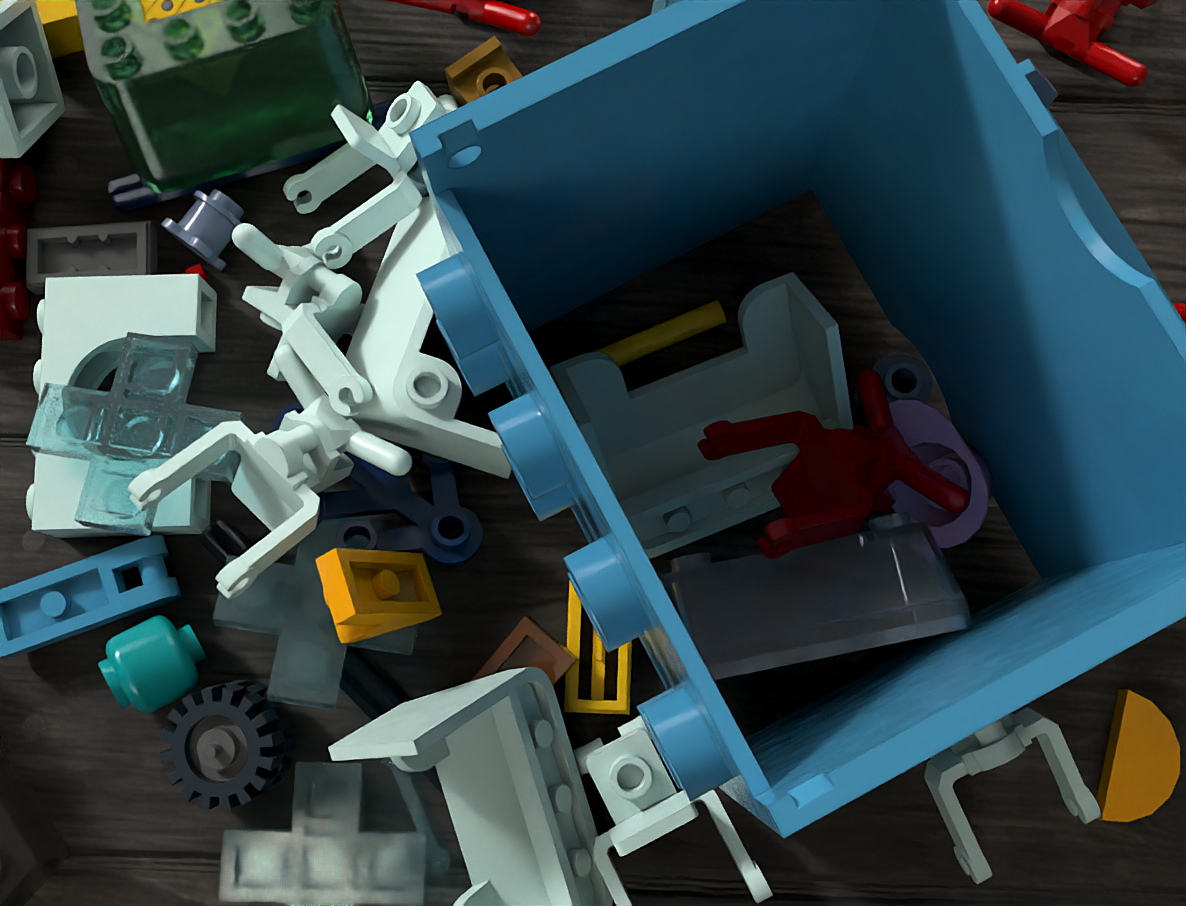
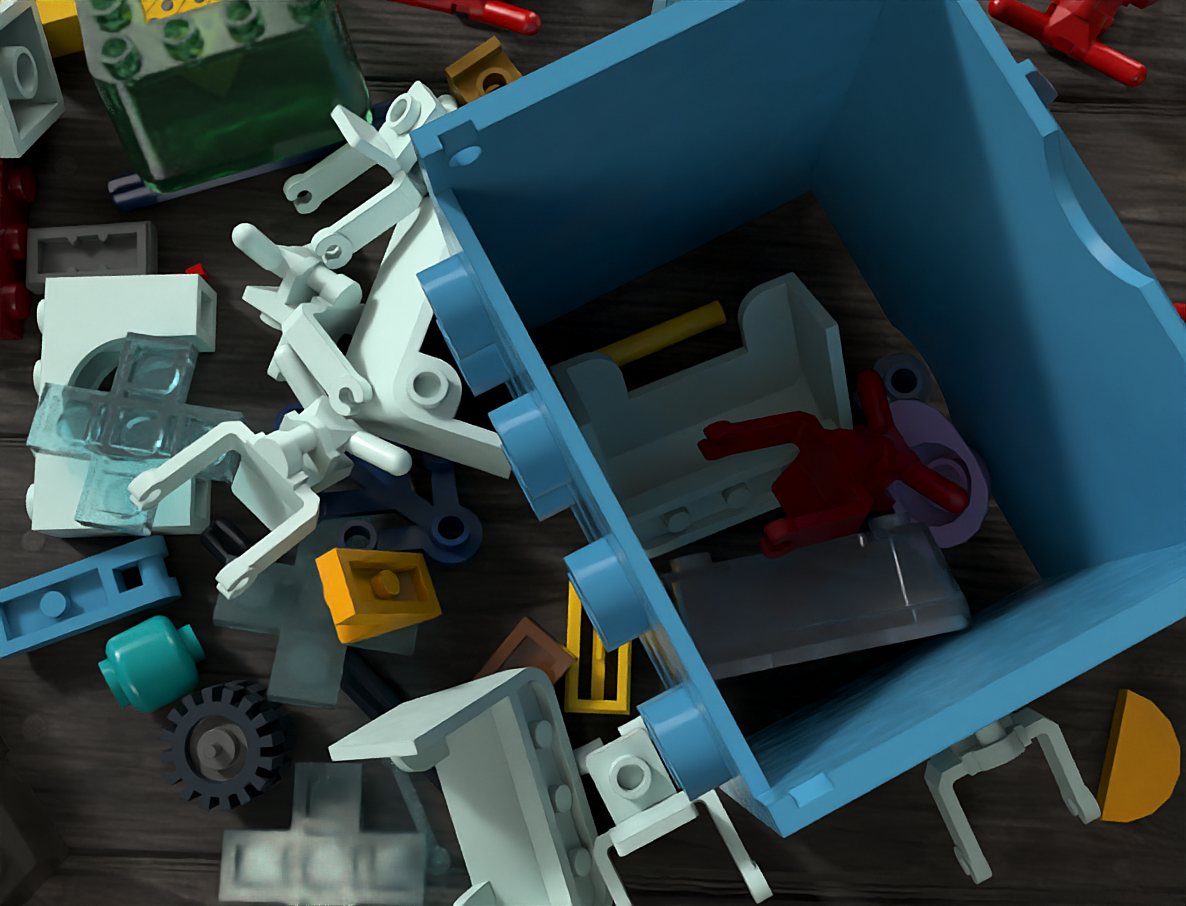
sand blue brick [161,189,245,271] -> none

